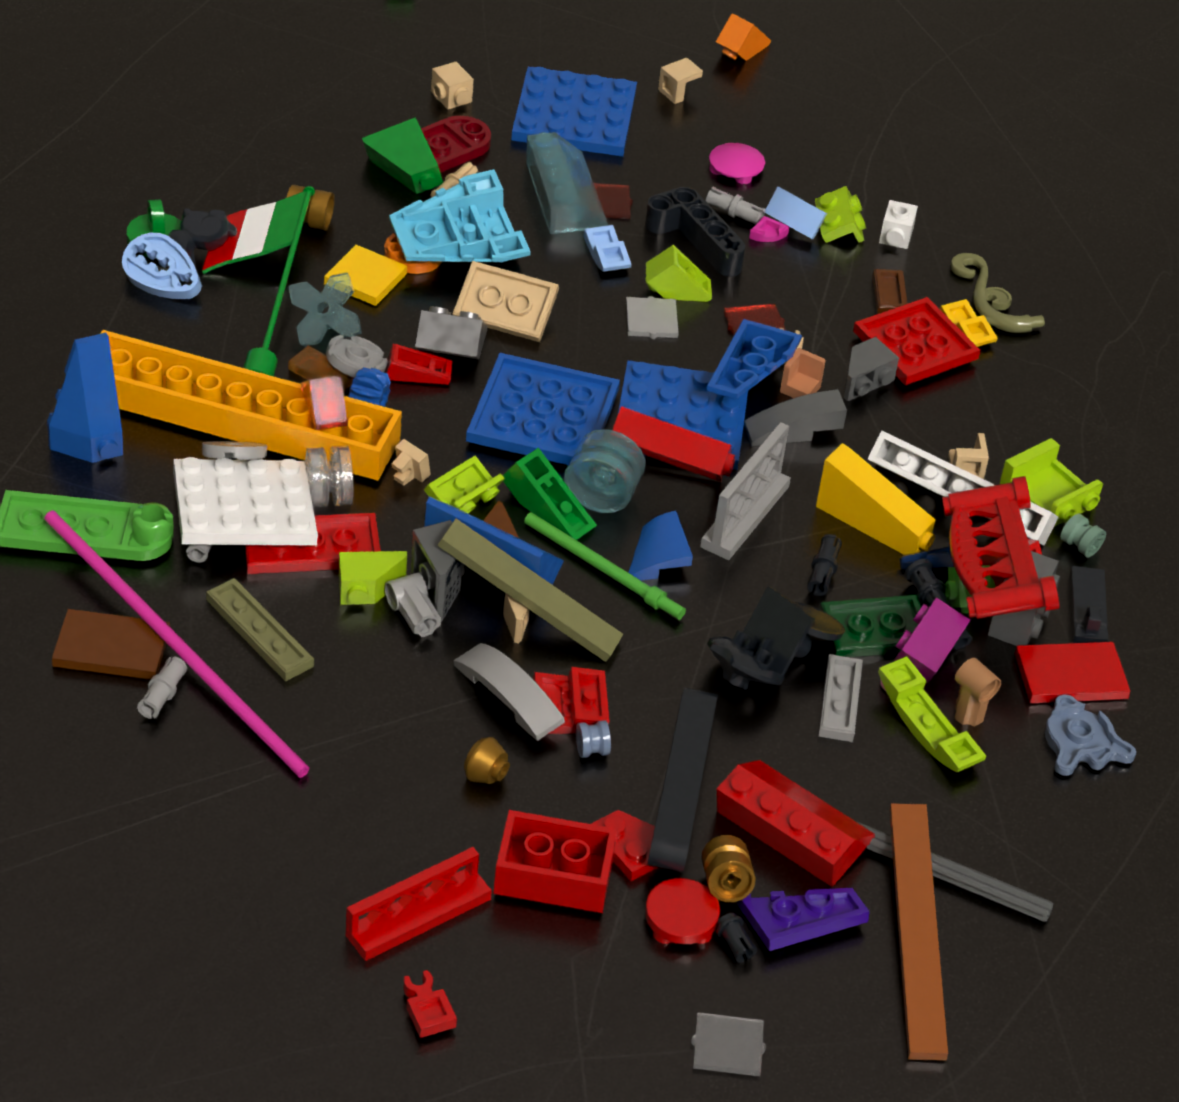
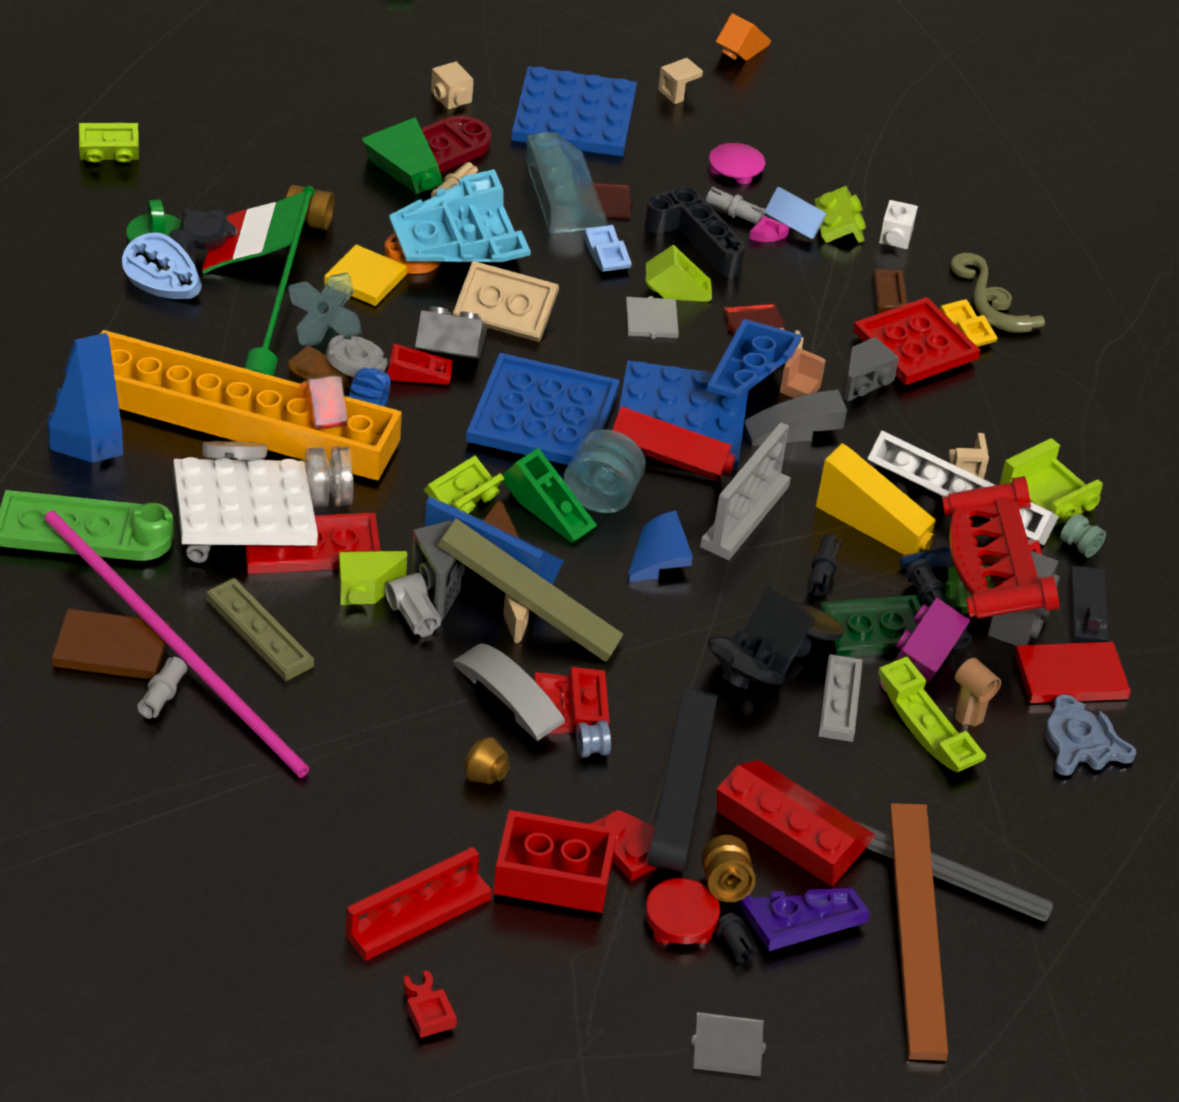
tan tile [392,439,431,486] -> none
bright green bar [524,512,686,620] -> none
none -> lime bracket [79,123,139,162]

